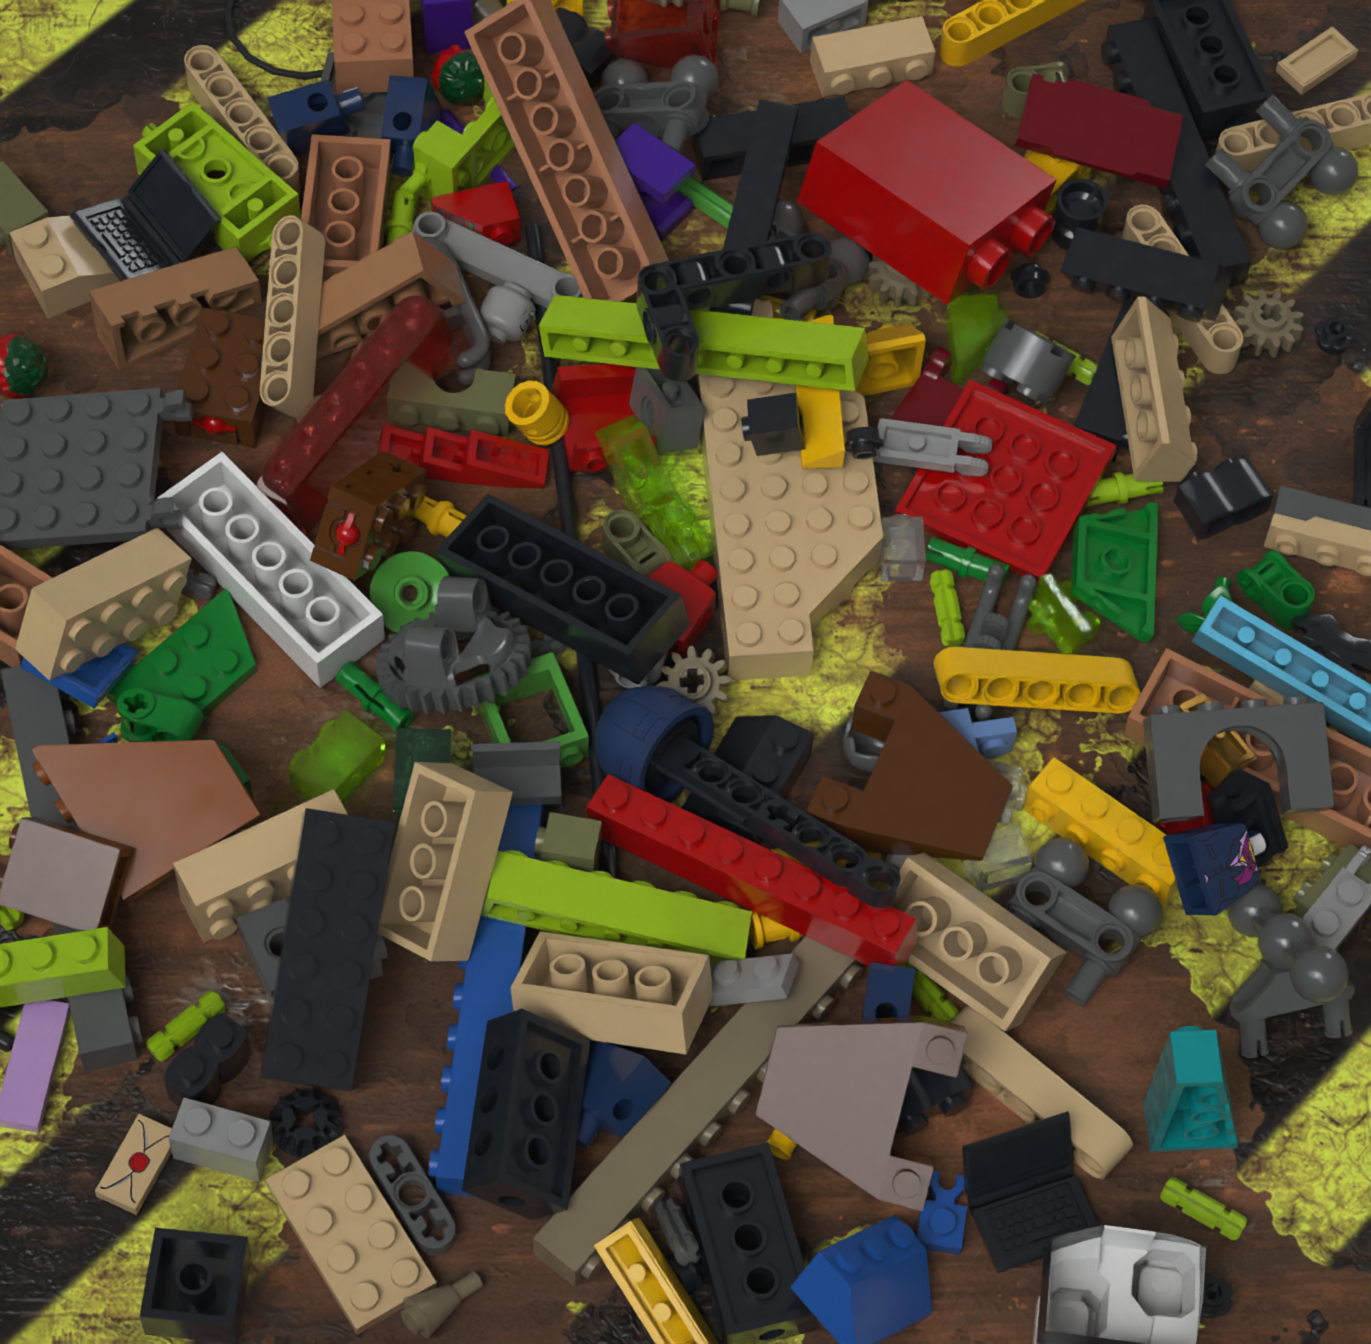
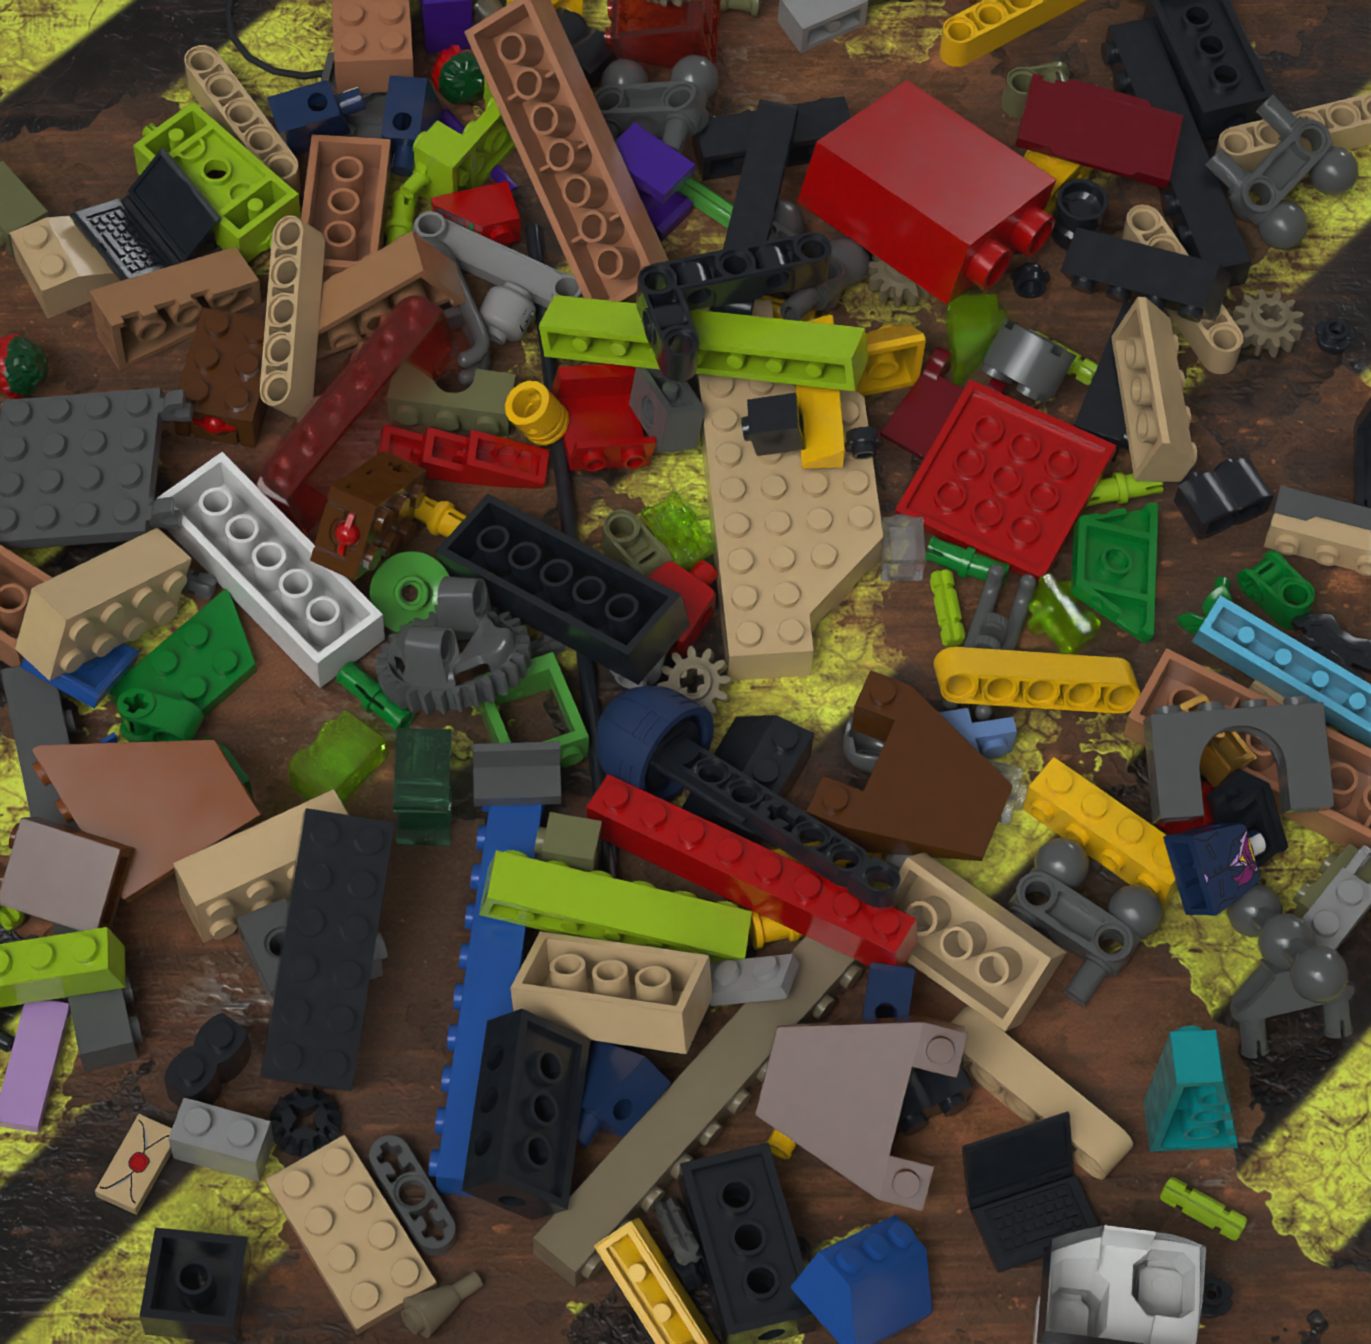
lime axle [147,990,226,1061] -> none
tan brick [377,762,513,961] -> none
clear neon green brick [595,415,675,517] -> none
tan brick [810,16,936,97] -> none
light grey hinge [873,418,993,477] -> none
lime axle [903,961,959,1023] -> none
blue plate [916,1171,967,1255] -> none
clear brick [962,823,1033,892] -> none
tan tile [1276,26,1358,95] -> none

